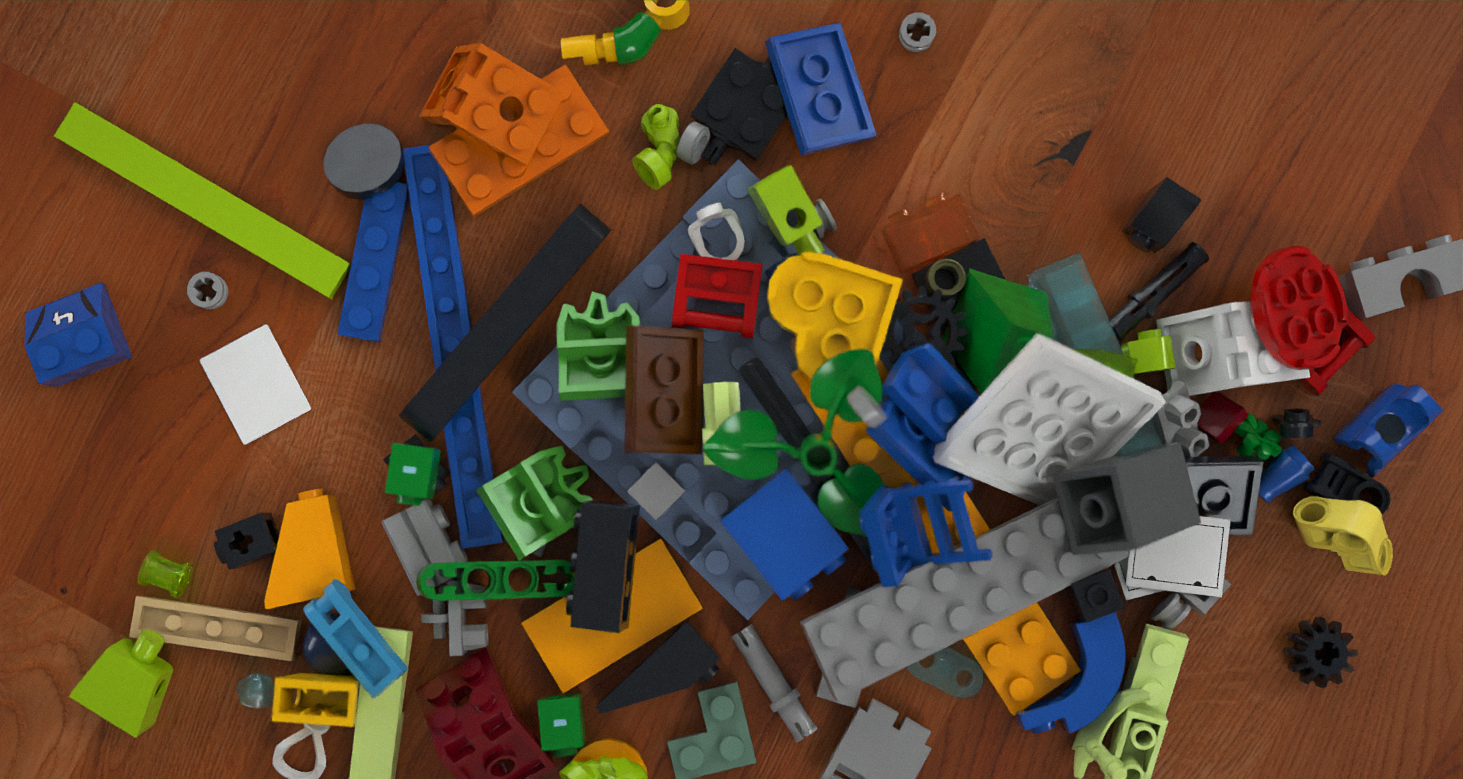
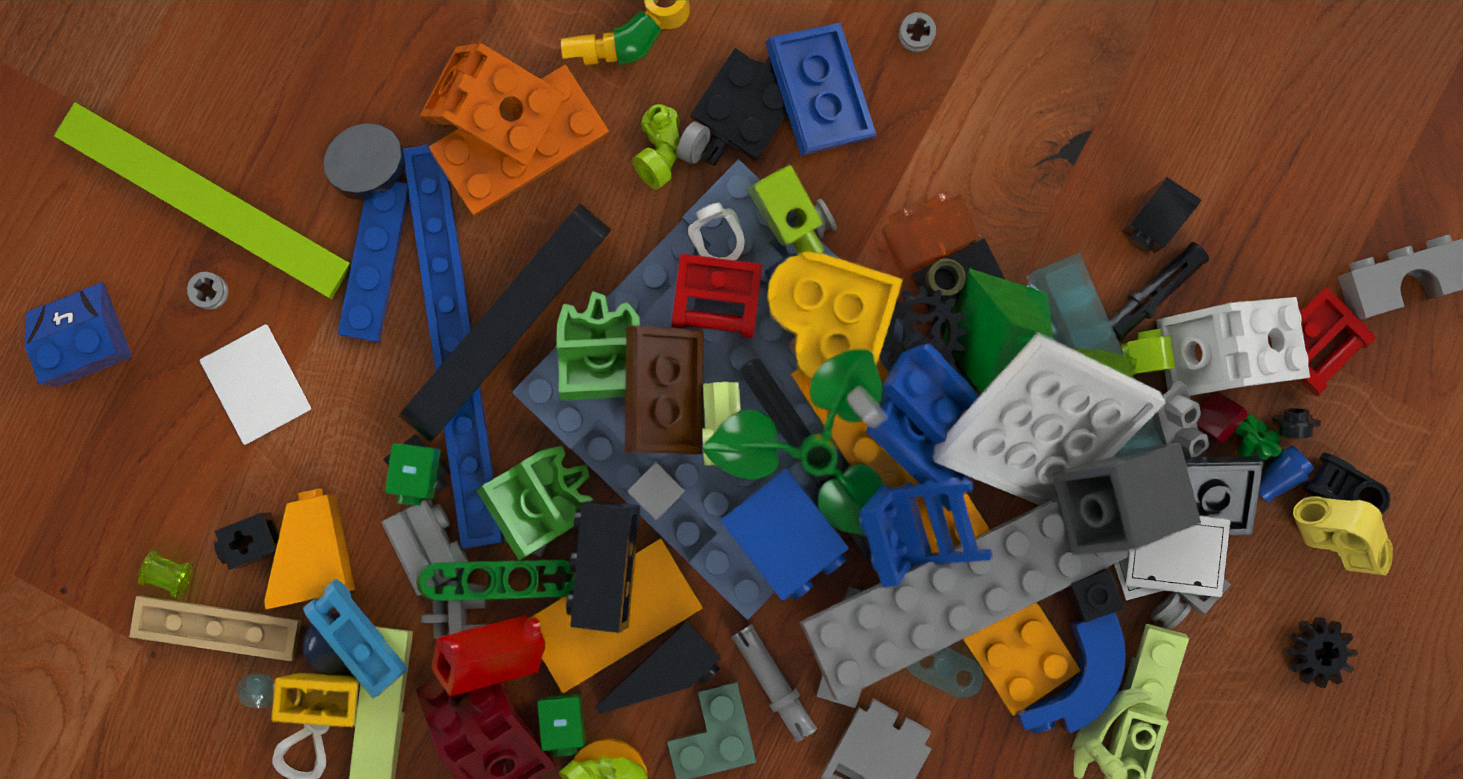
lime torso [69,629,173,738] -> none
red tile [1251,246,1348,370] -> none
blue piece [1332,384,1443,478] -> none
none -> red brick [431,615,546,697]

